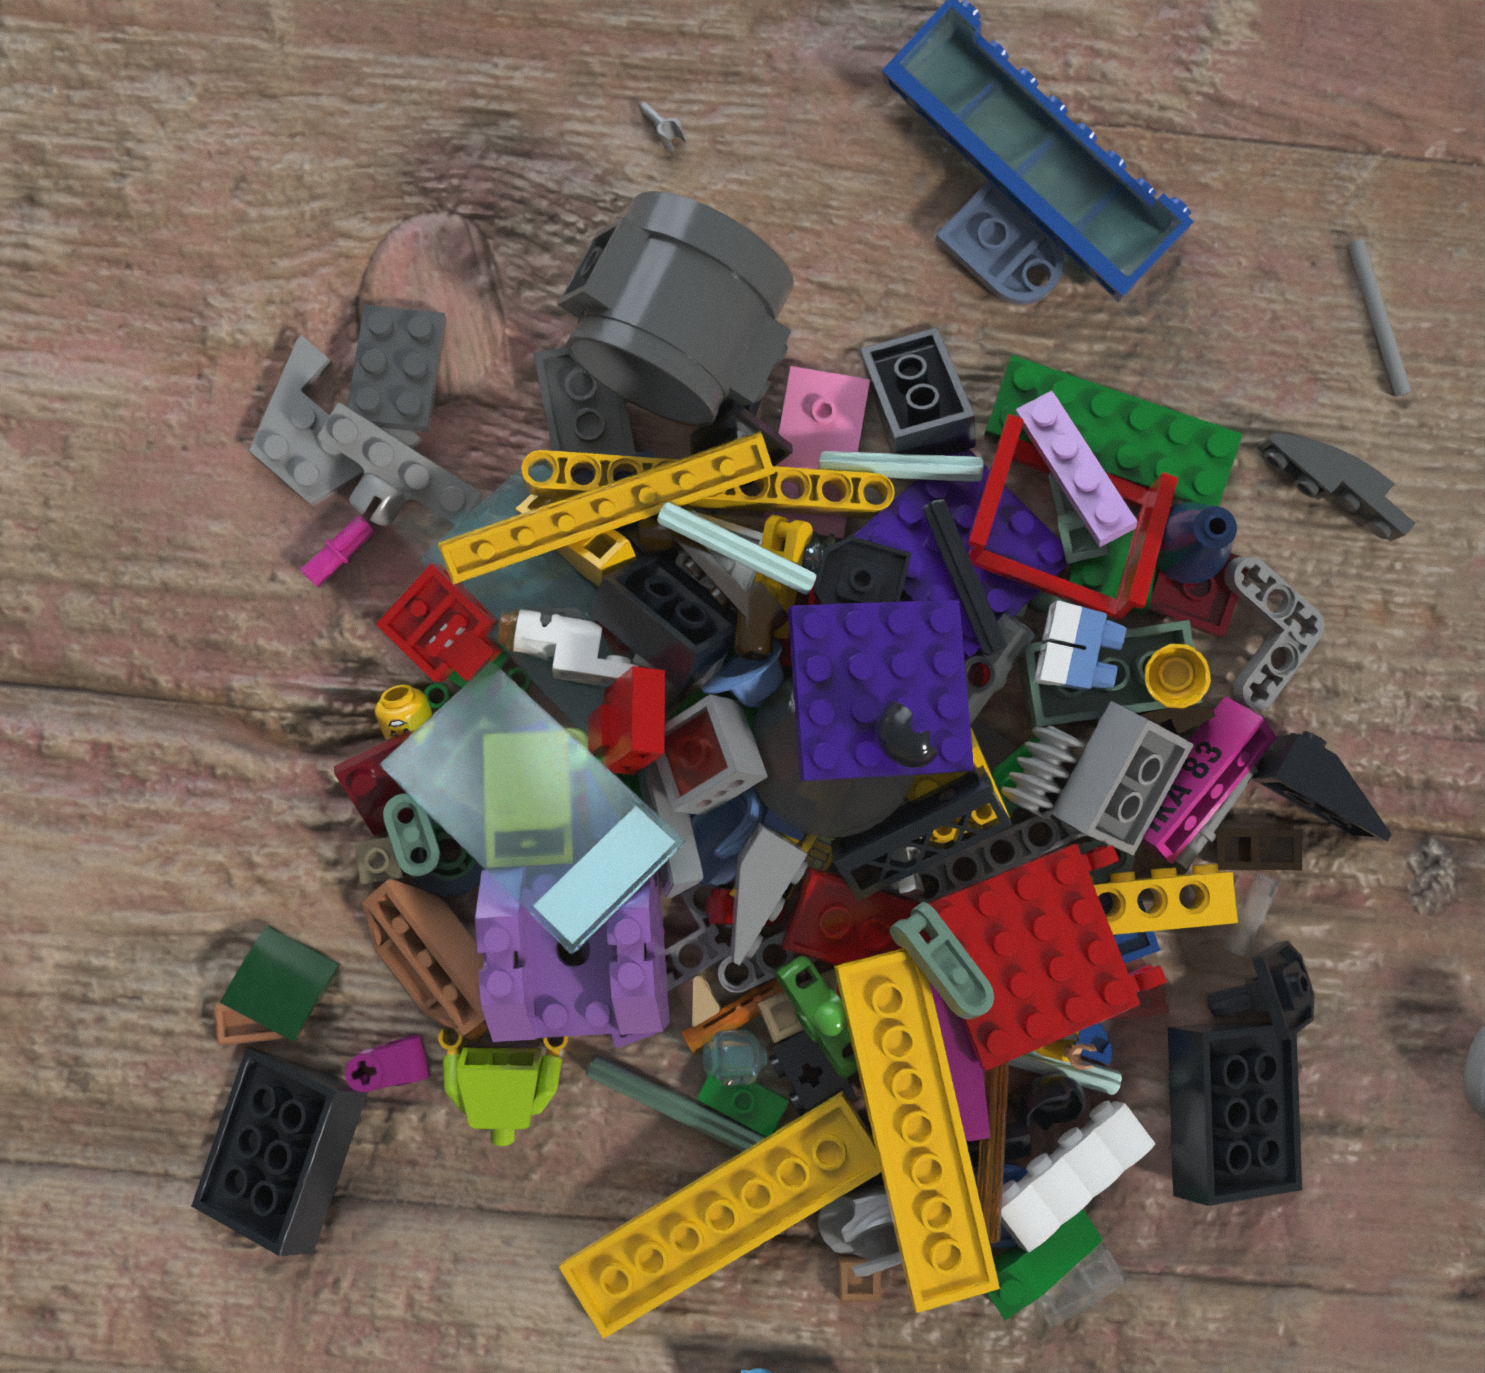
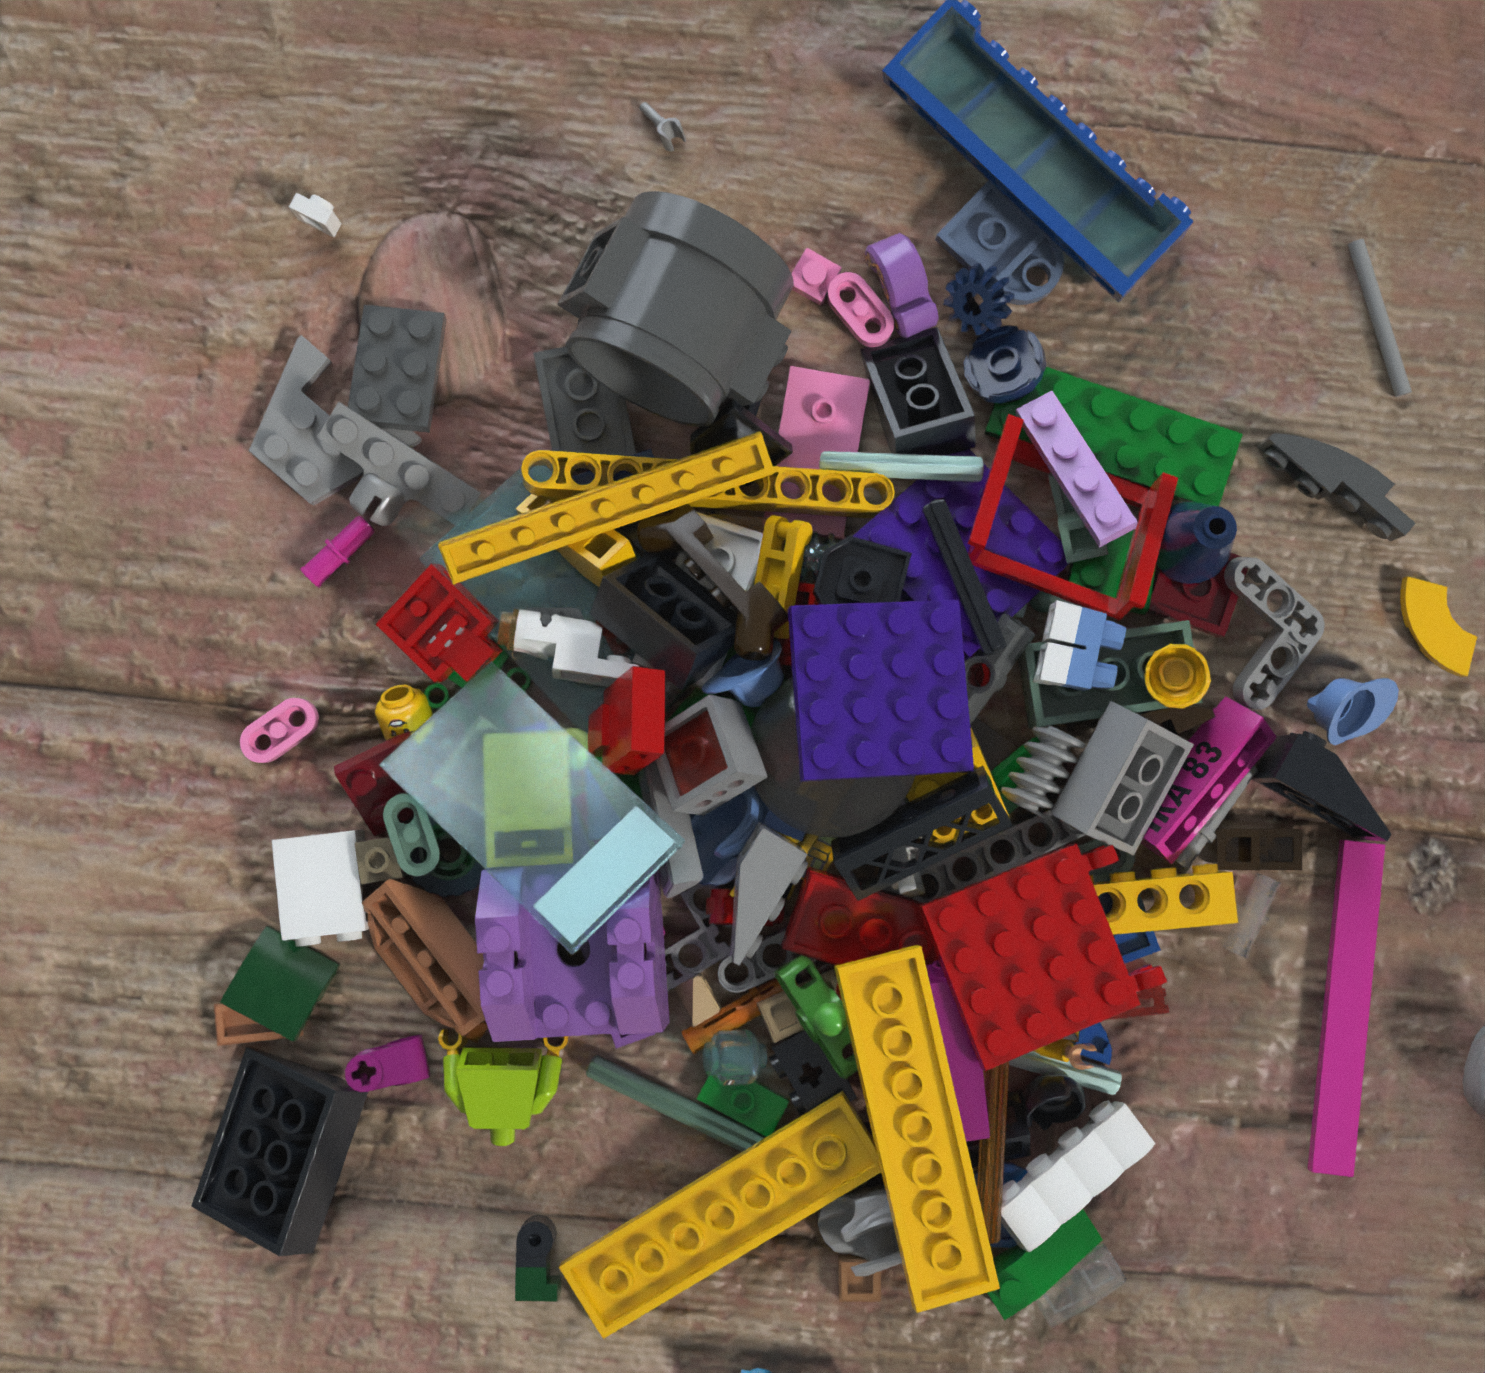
light aqua axle [657,502,816,594] -> none
black hair [875,701,939,768] -> none
sand green plate [890,902,994,1019] -> none
black slope [1167,1022,1302,1206] -> none
black piece [1207,940,1315,1041] -> none
none -> bright pink plate [240,698,319,763]
none -> white panel [272,830,369,947]
none -> white plate [289,193,342,237]
none -> leg [515,1215,561,1302]
none -> bright pink plate [791,248,842,306]
none -> bright pink plate [827,272,894,347]
none -> medium lavender animal [865,233,939,338]
none -> dark blue gear [943,263,1015,336]
none -> dark blue tile [963,325,1046,404]
none -> medium blue piece [1307,678,1399,745]
none -> dark pink tile [1307,840,1385,1177]
none -> yellow tile [1400,576,1477,677]

